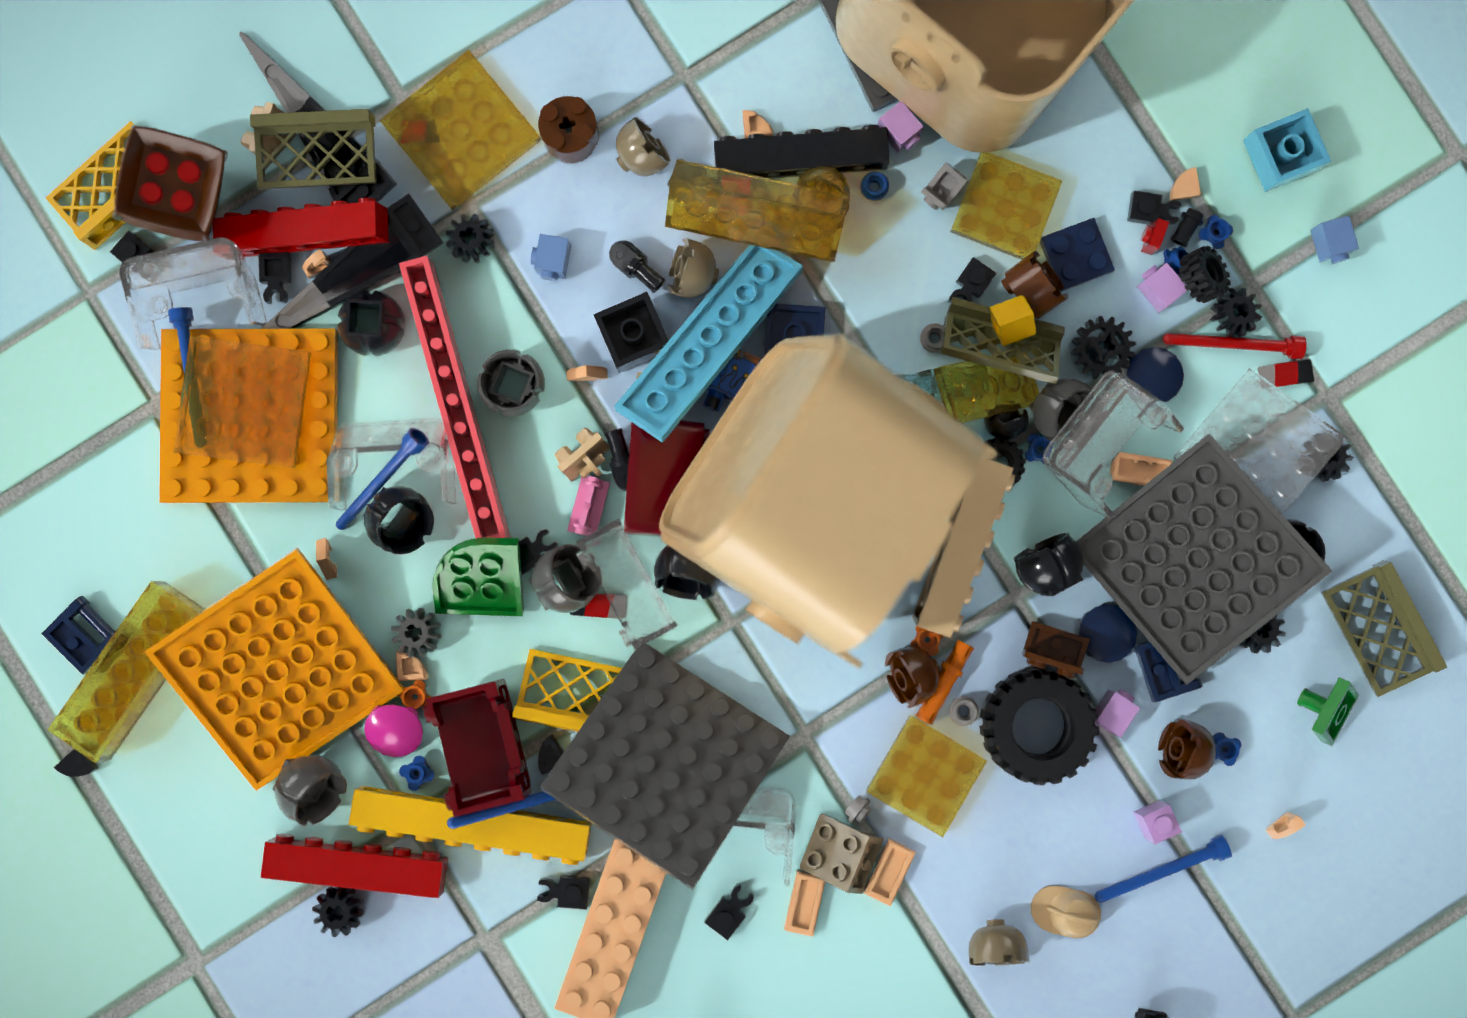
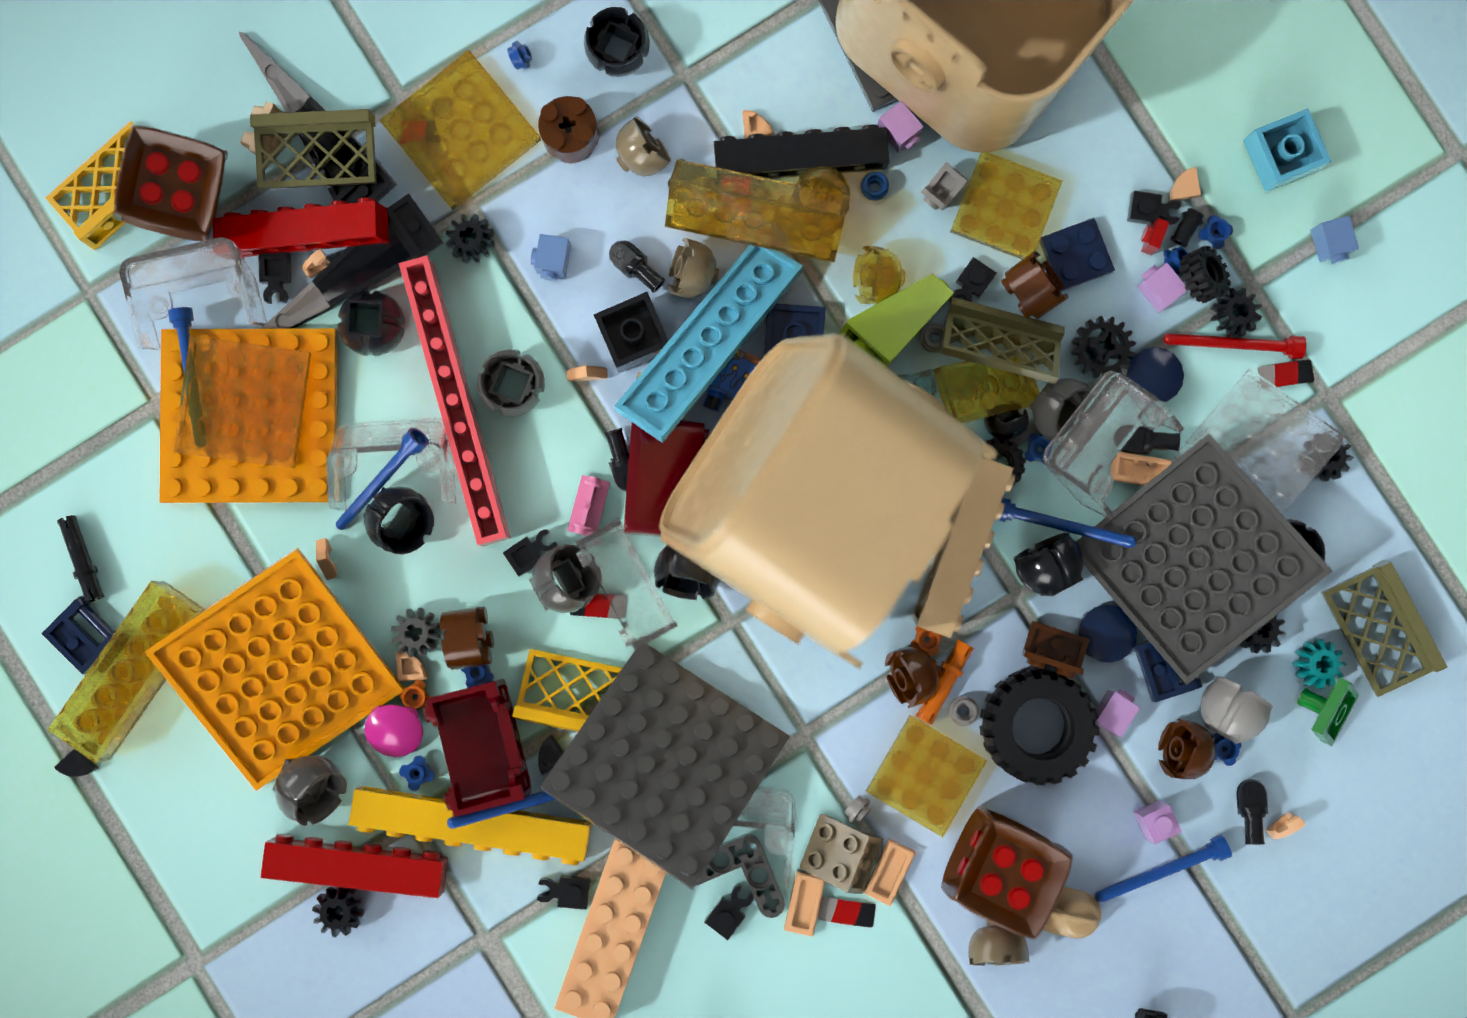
black plate [110,230,166,282] -> none
green plate [432,538,524,617] -> none
tan hips [555,427,610,482] -> none
yellow panel [989,295,1036,346] -> none
none -> black pin [57,515,105,603]
none -> reddish brown brick [440,606,494,670]
none -> blue plate [461,665,494,687]
none -> blue plate [507,41,532,70]
none -> black piece [583,7,650,77]
none -> dark grey beam [696,834,785,918]
none -> sticker [818,896,876,927]
none -> lime slope [839,273,954,368]
none -> clear yellow cylinder [853,246,905,304]
none -> reddish brown piece [941,806,1073,940]
none -> blue piece [995,498,1137,548]
none -> black arm [1114,425,1180,455]
none -> light grey piece [1201,676,1273,744]
none -> black arm [1236,779,1269,845]
none -> teal gear [1292,639,1347,689]

